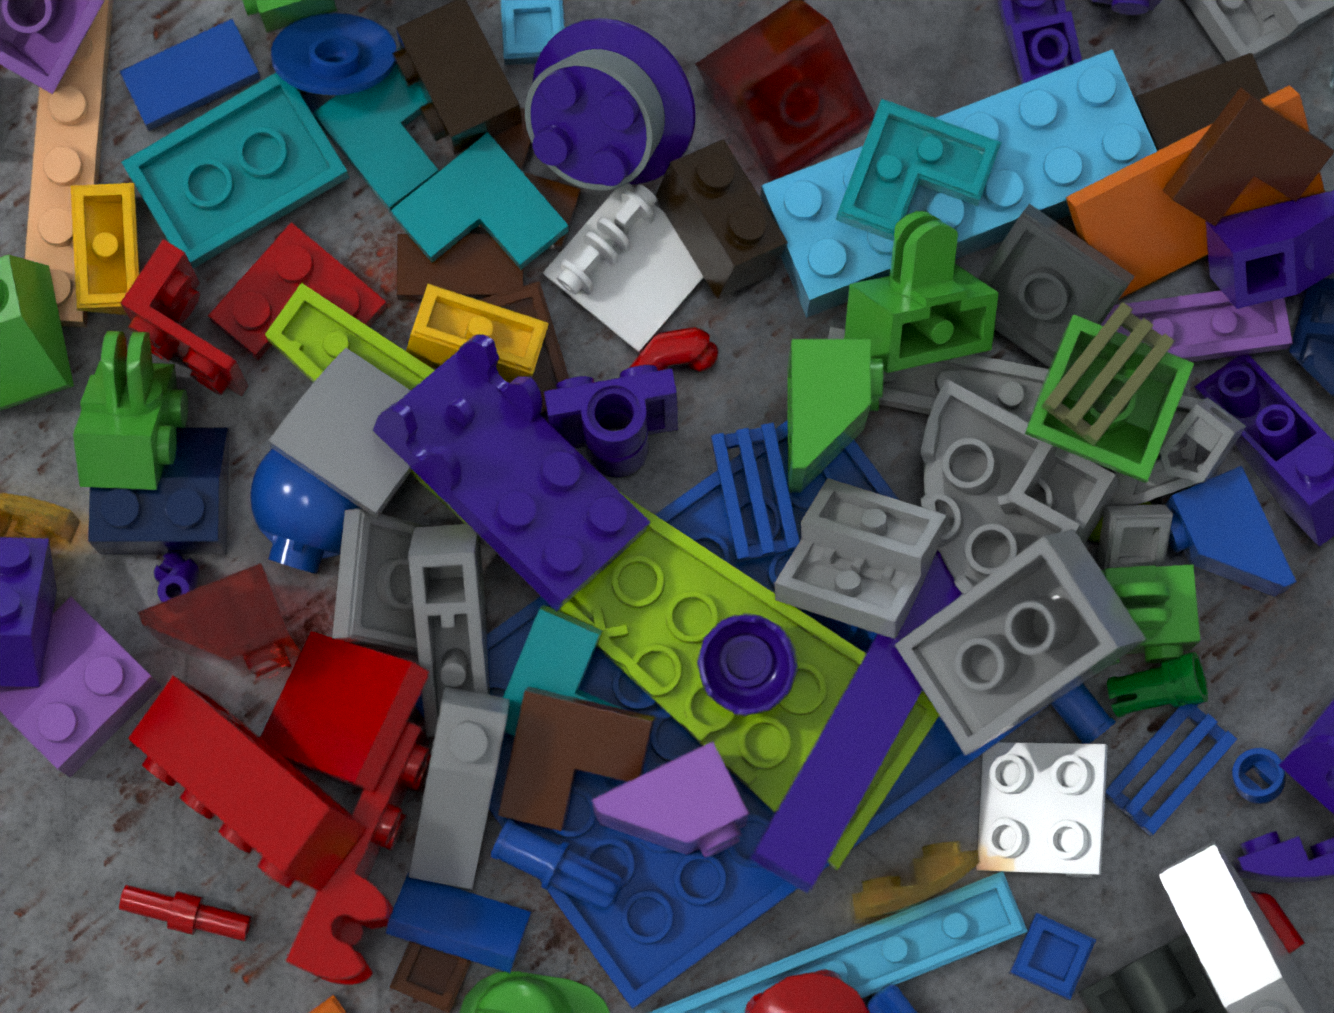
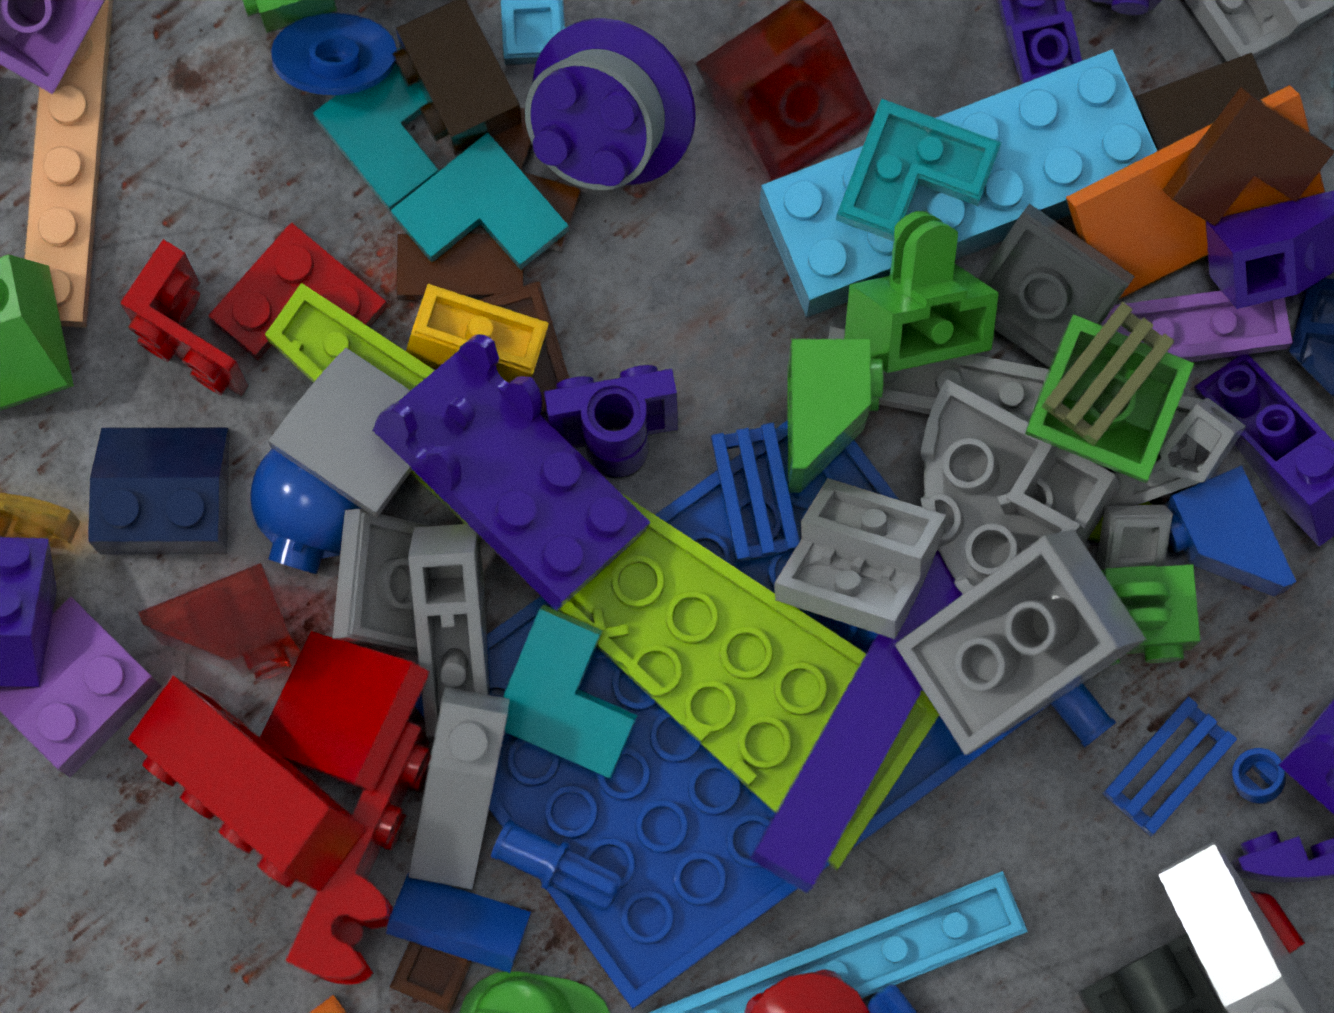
yellow slope [70,183,140,315] -> none
bright green brick [73,331,188,490] -> none
red bar [119,885,252,941] -> none
blue tile [120,18,261,131] -> none
teal plate [121,72,349,269] -> none
dark purple arm [153,551,200,614] -> none
reddish brown tile [498,686,655,831] -> none
white hinge [543,183,704,352] -> none
medium lavender slope [592,742,748,858] -> none
red arm [629,327,719,372] -> none
dark brown brick [655,139,788,300] -> none
dark purple hair [697,613,798,716] -> none
clear yellow slope [849,841,980,924] -> none
white hinge [976,742,1108,878] -> none
blue tile [1009,913,1096,1000] -> none
green pin [1107,652,1208,718] -> none

